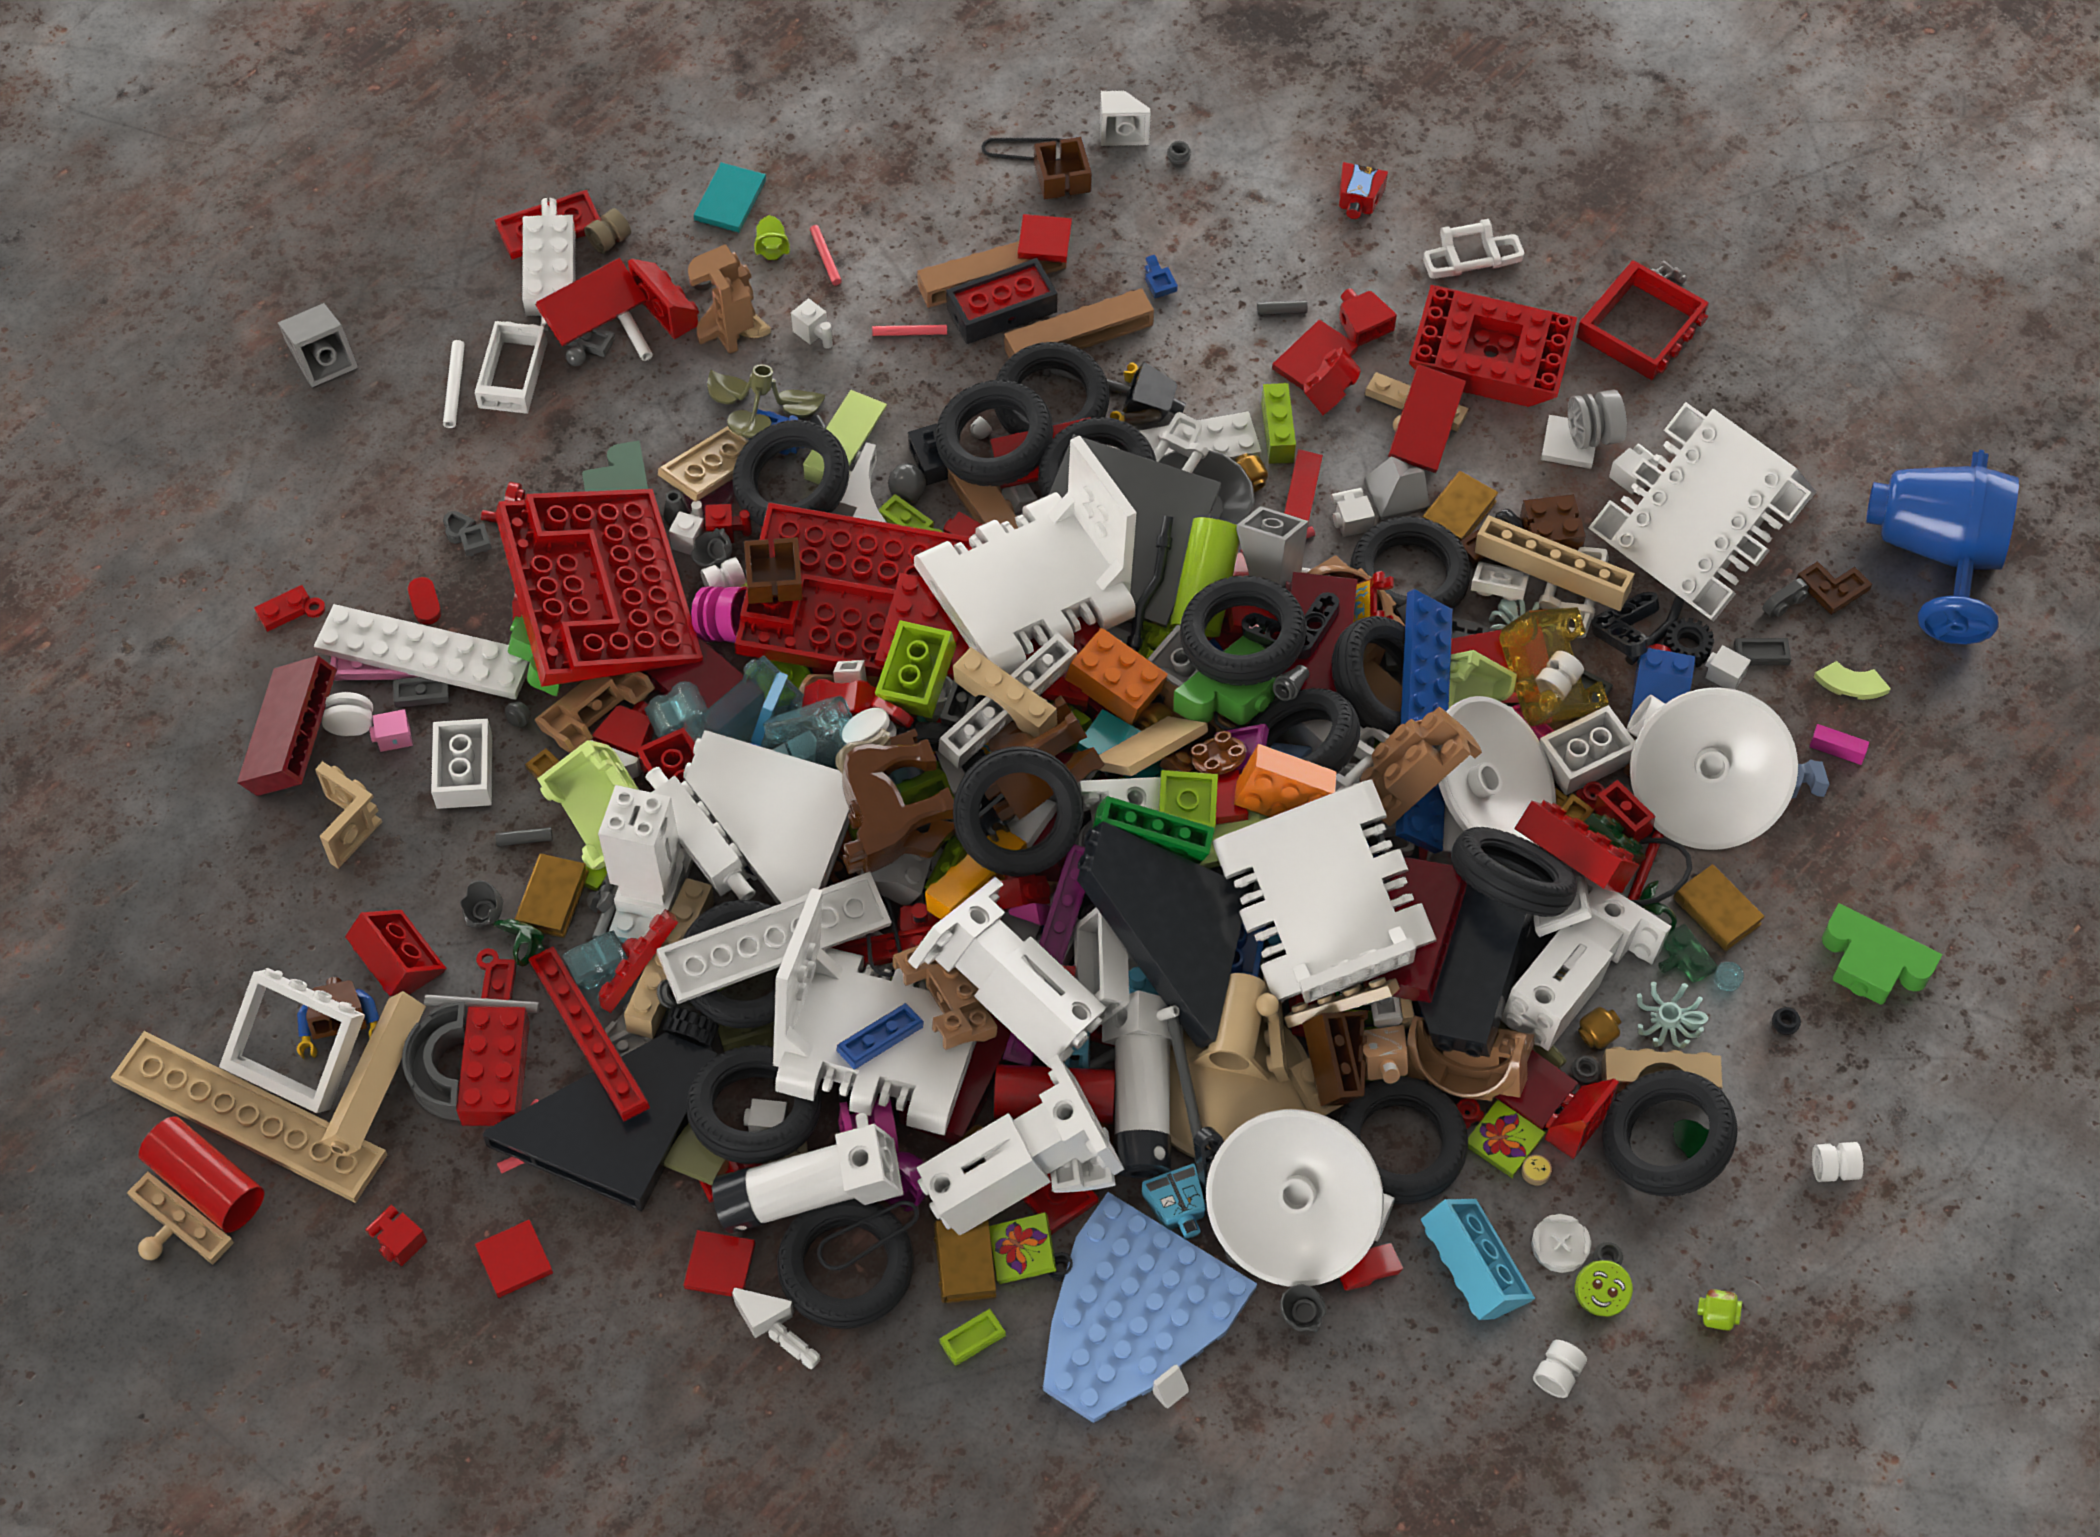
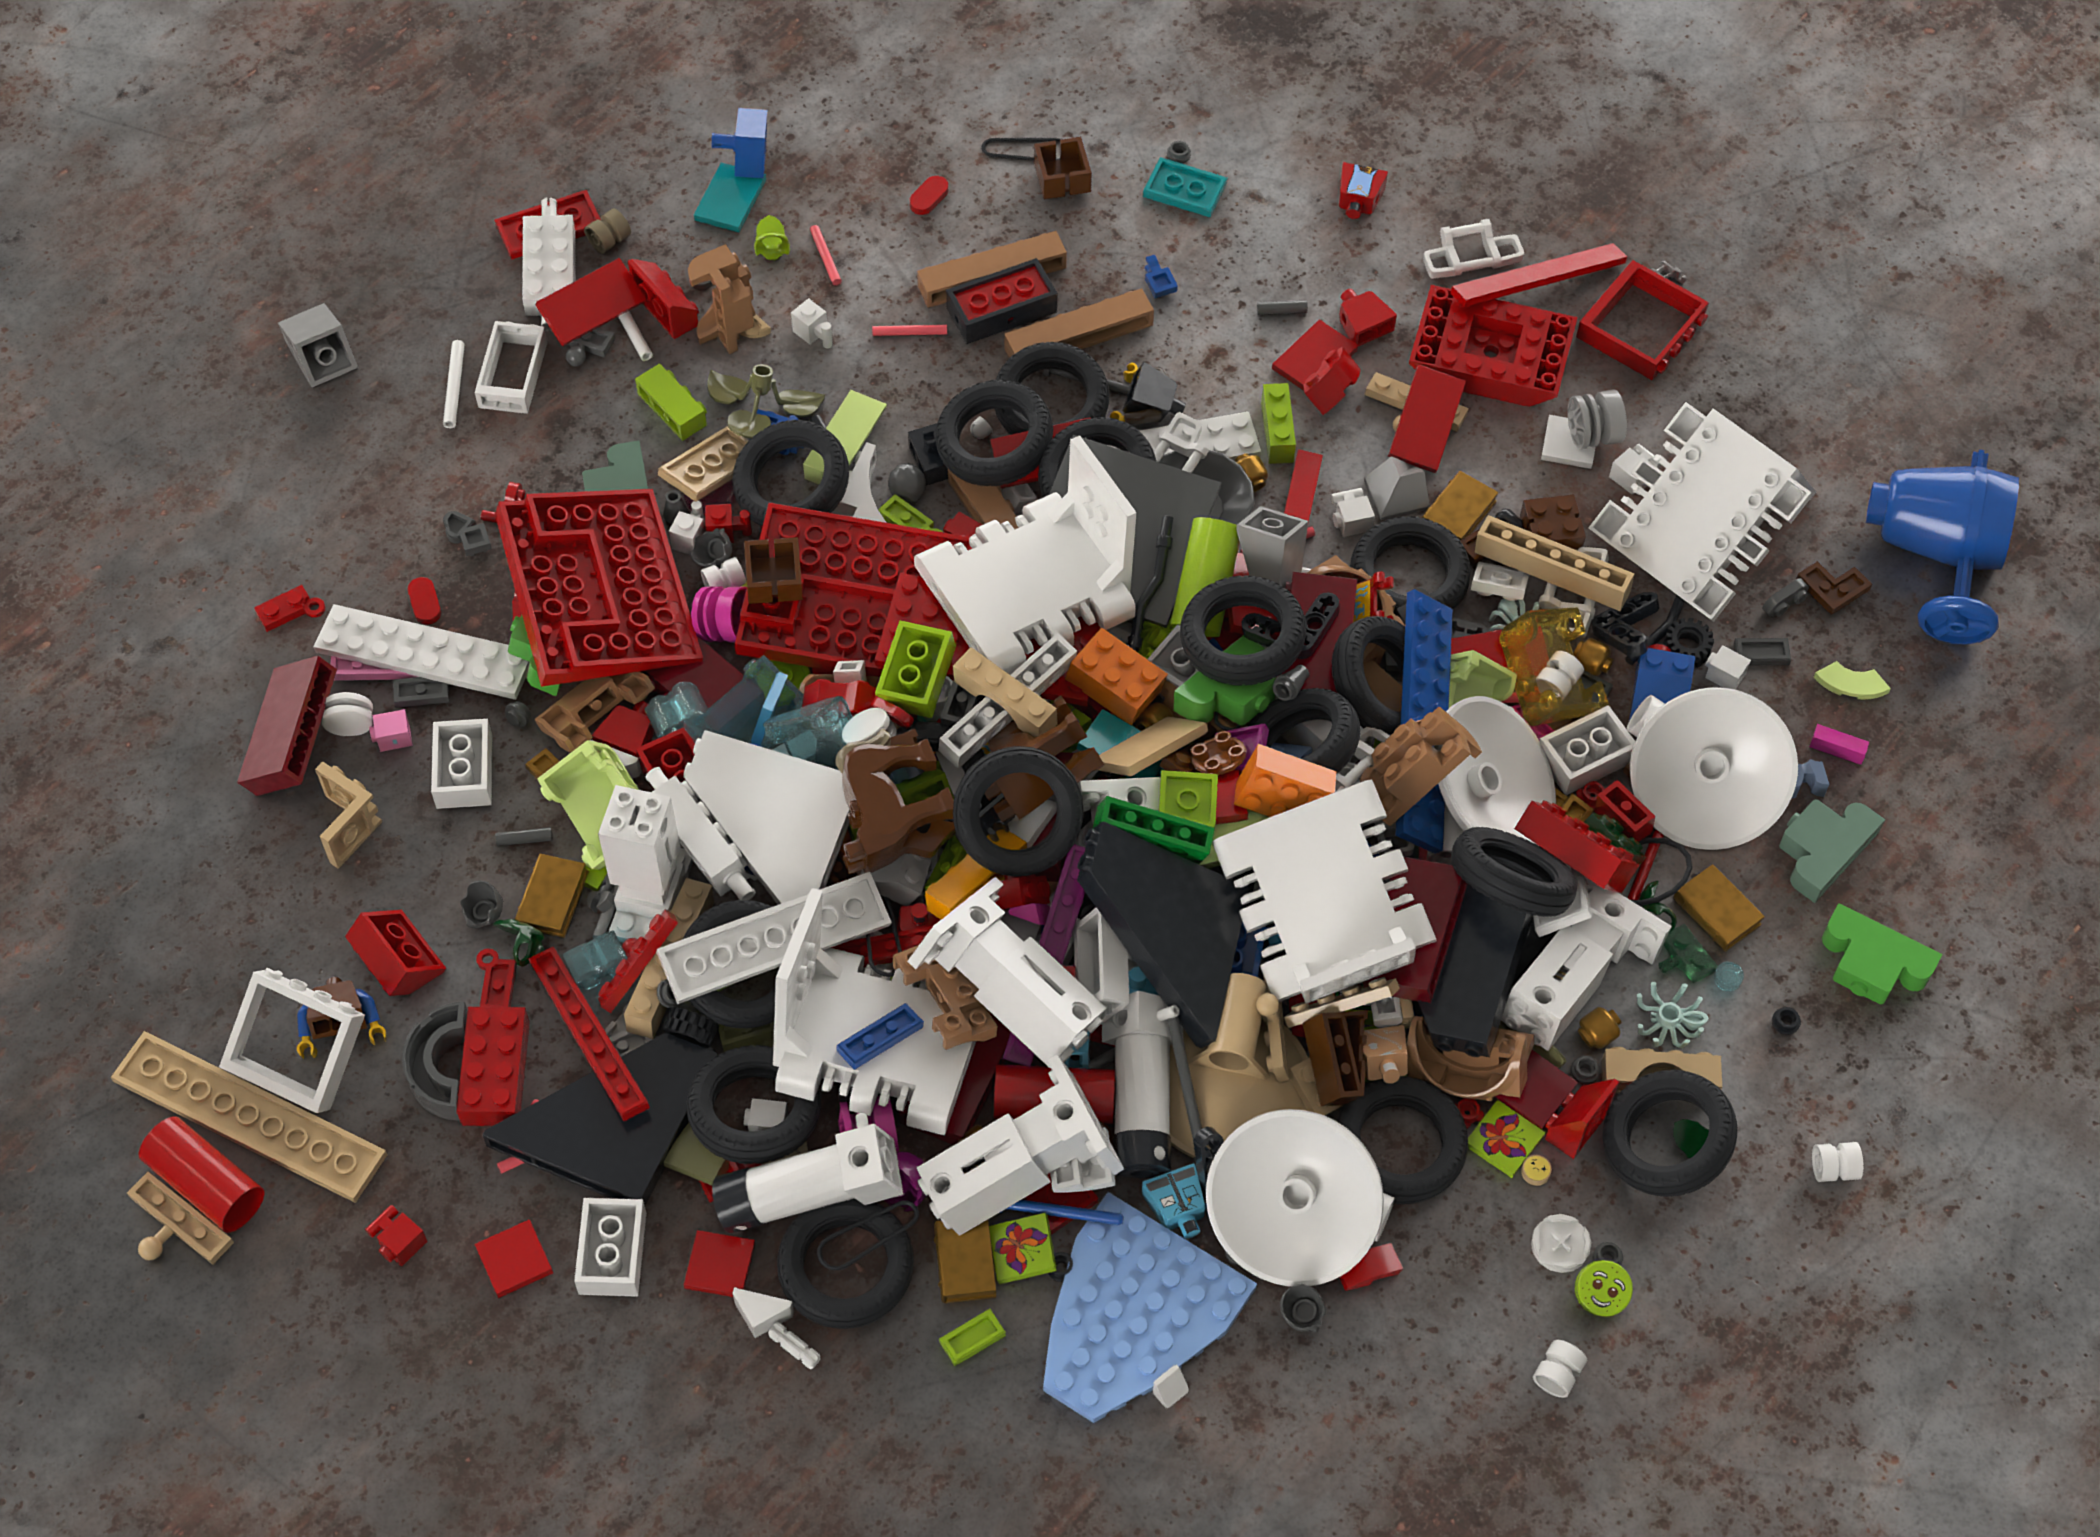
tan brick [321,991,426,1156] -> none
light grey bar [424,995,540,1013] -> none
red tile [1018,214,1072,263] -> none
white slope [1100,91,1150,146] -> none
medium azure slope [1420,1199,1535,1320] -> none
lime head [1697,1289,1742,1331] -> none
none -> white brick [574,1198,646,1296]
none -> lime brick [635,363,707,441]
none -> blue brick [712,108,767,178]
none -> red tile [910,176,949,215]
none -> blue bar [999,1199,1124,1225]
none -> teal tile [1143,157,1228,218]
none -> tile [1451,243,1627,307]
none -> pearl gold head [1573,638,1614,676]
none -> sand green brick [1779,799,1885,903]

